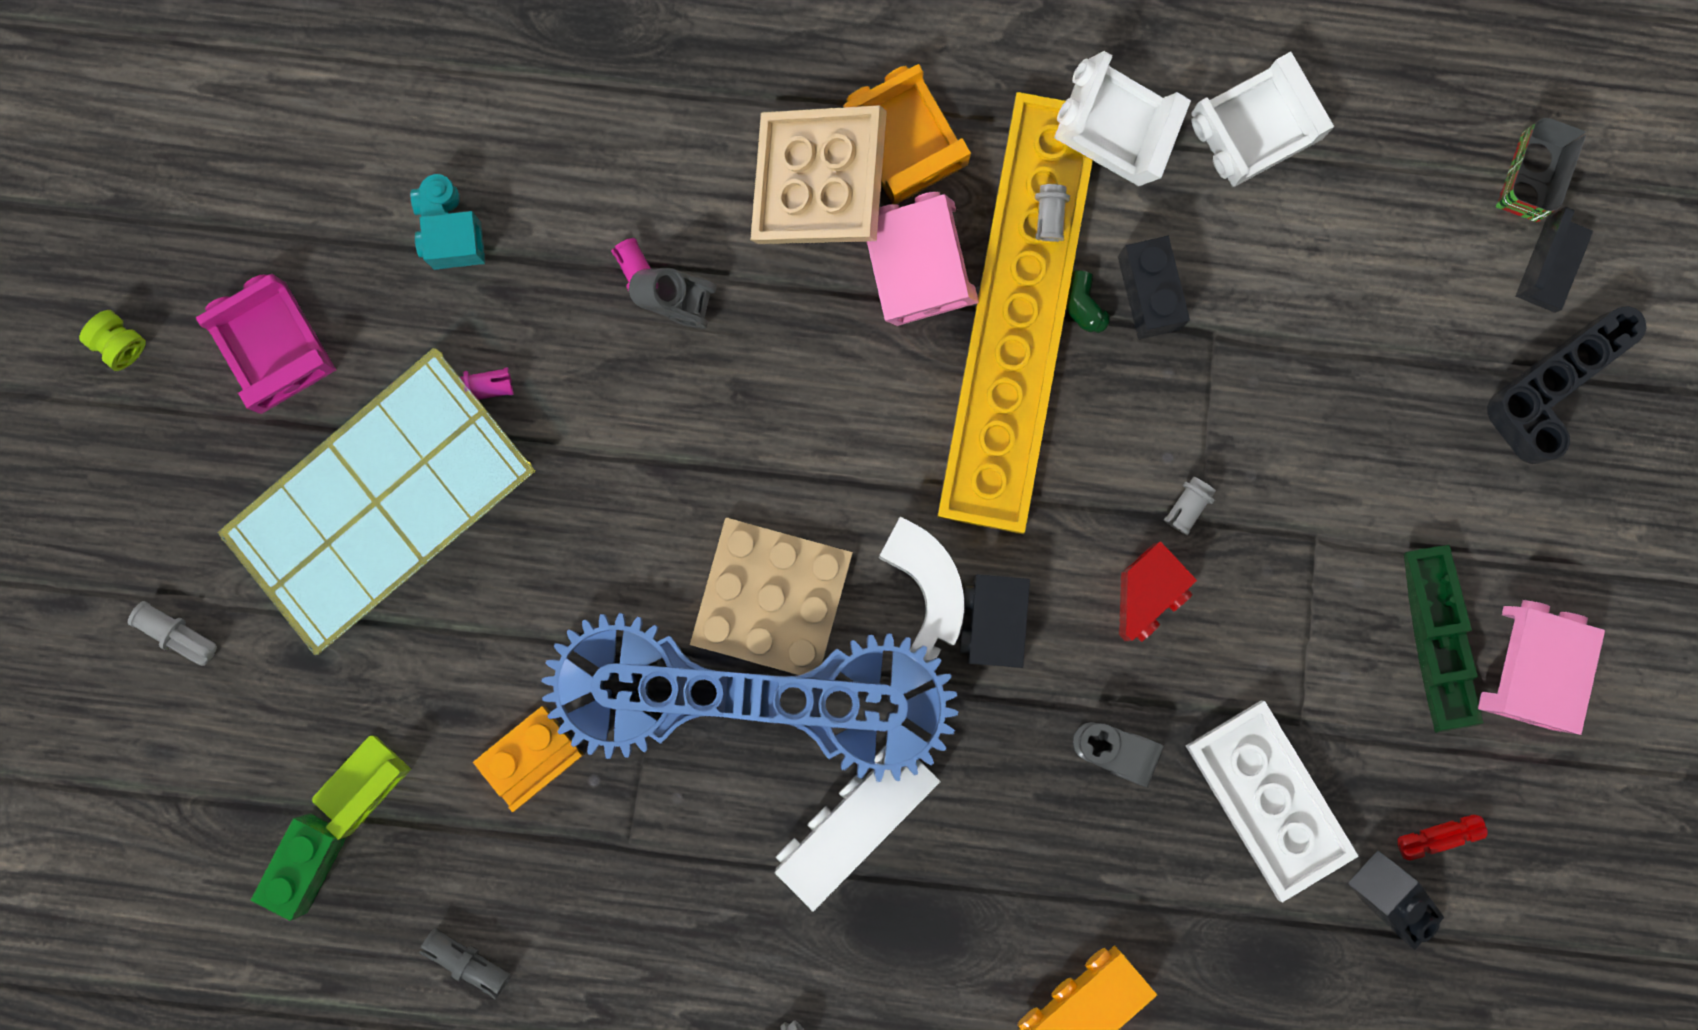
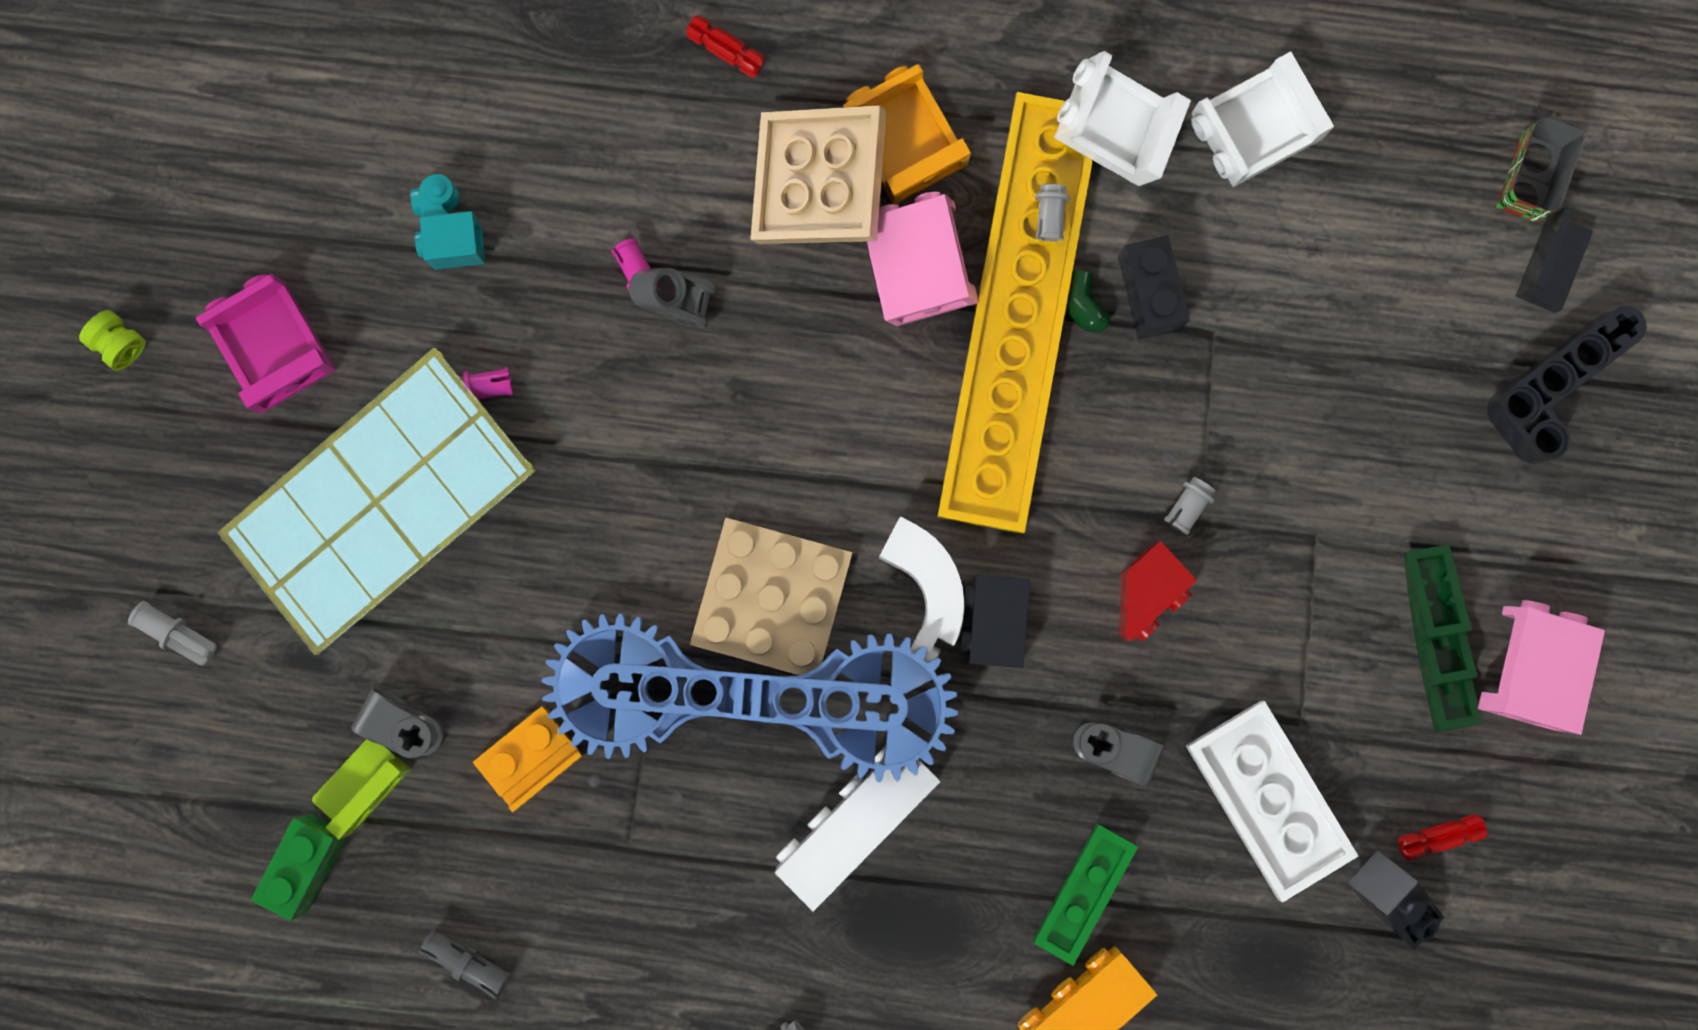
none -> dark grey piece [351,687,444,758]
none -> red axle [686,15,765,78]
none -> green plate [1032,823,1138,966]

